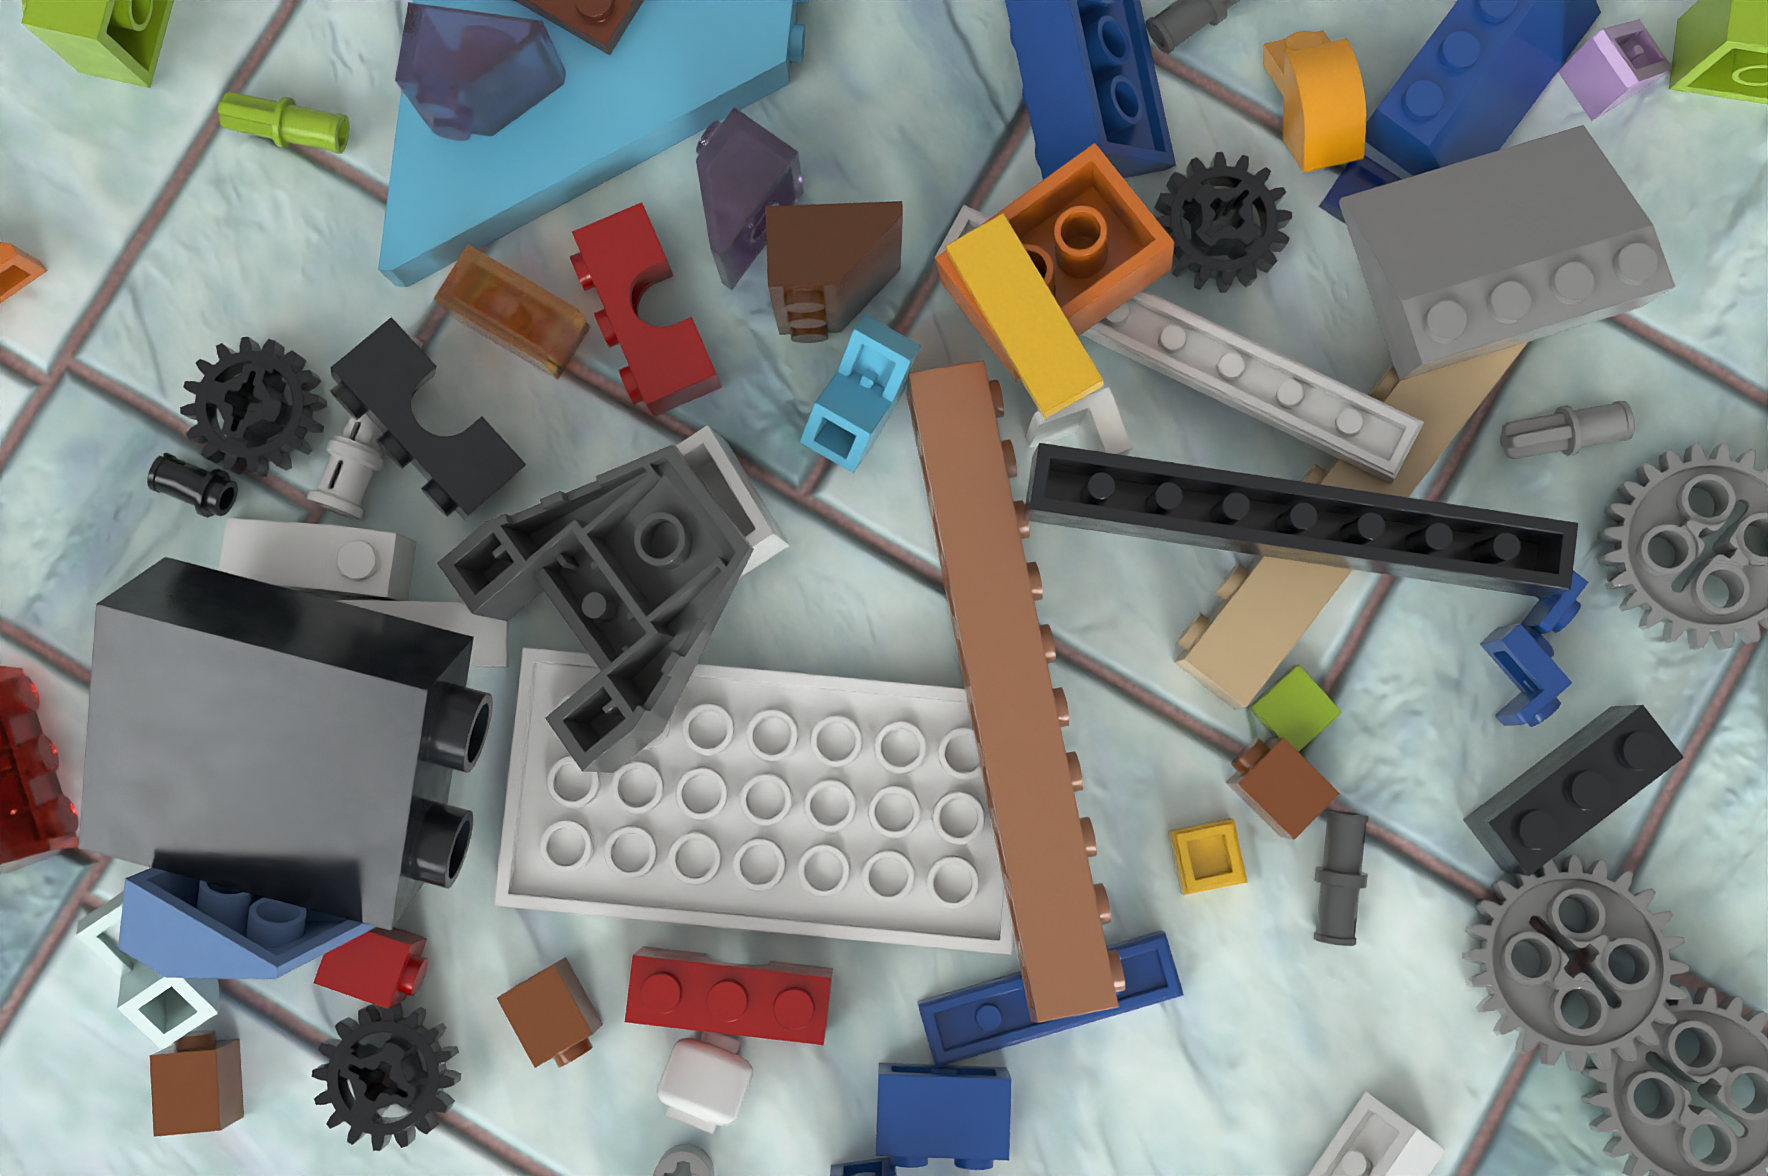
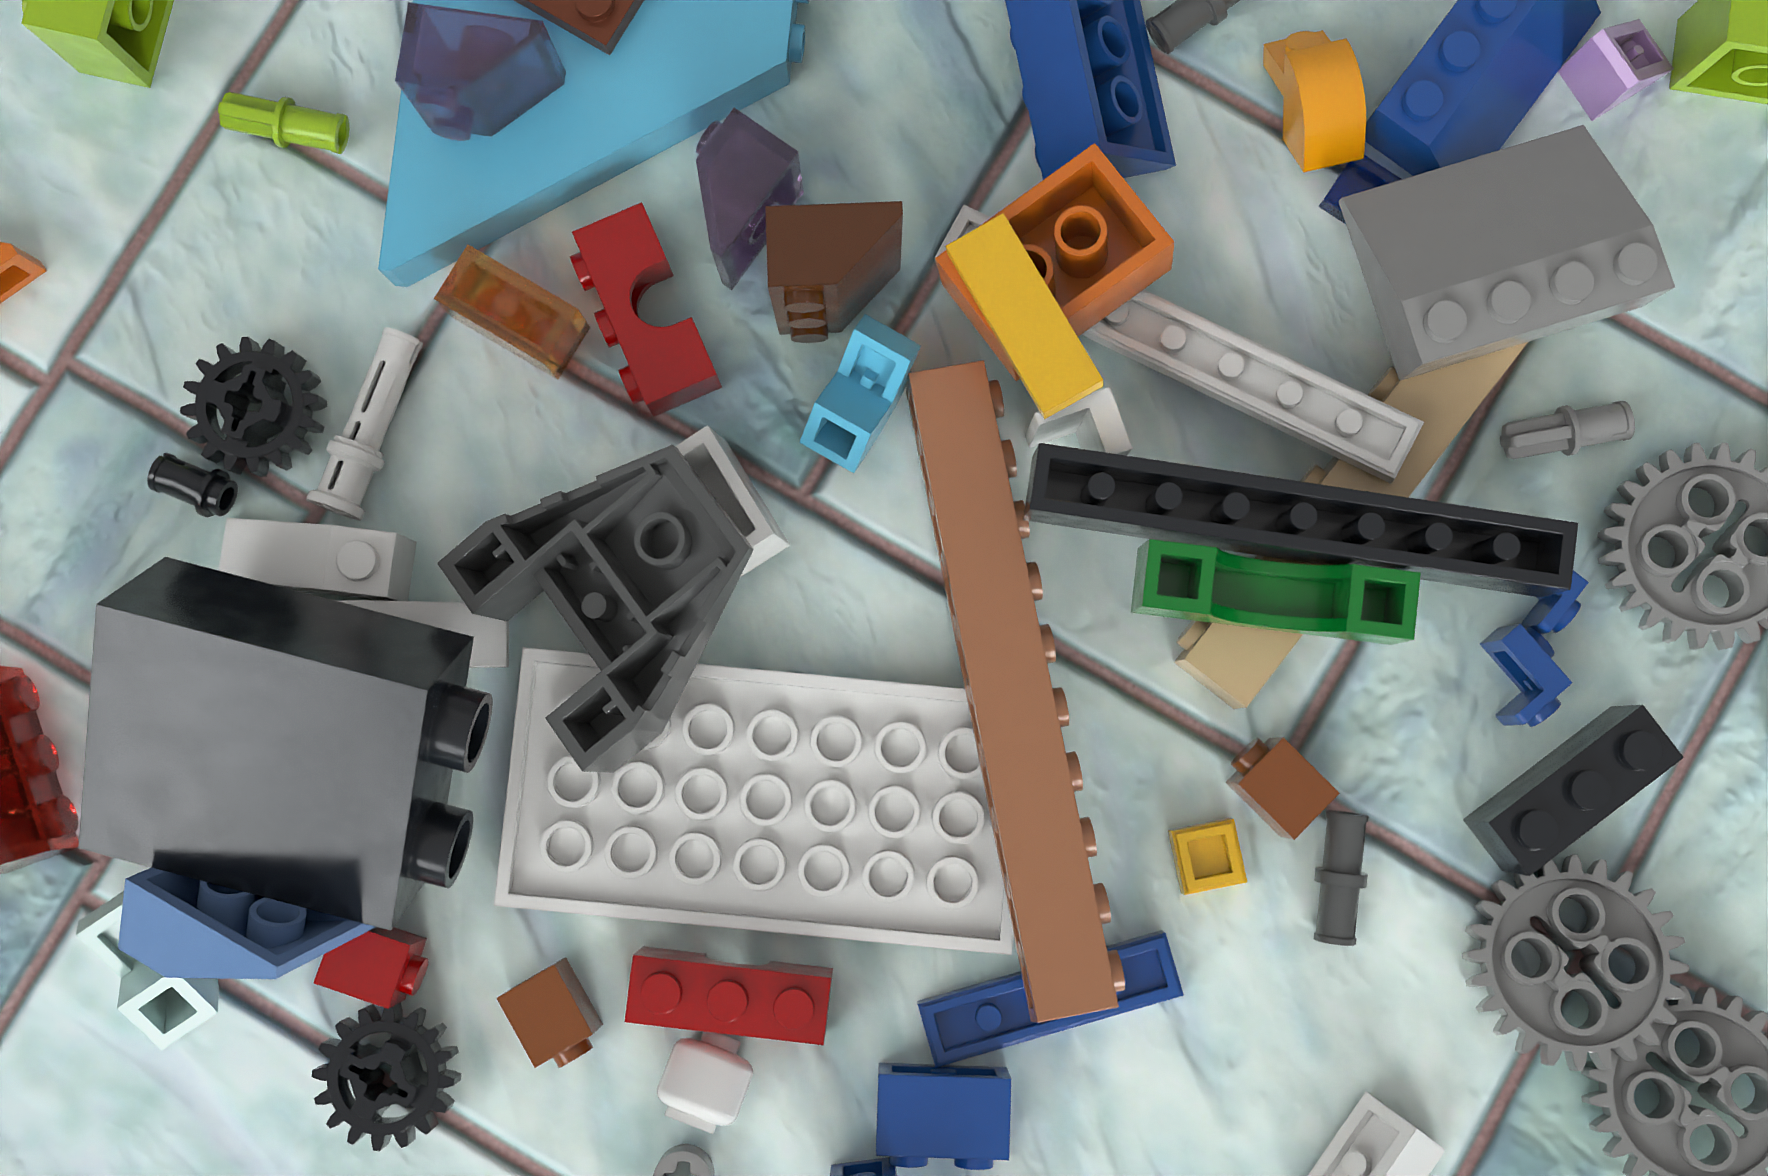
dark orange brick [149,1030,244,1137] -> none
black arch [330,317,526,520] -> none
black gear [1154,152,1292,293] -> none
lime tile [1248,665,1342,752] -> none
none -> green arch [1131,539,1421,645]

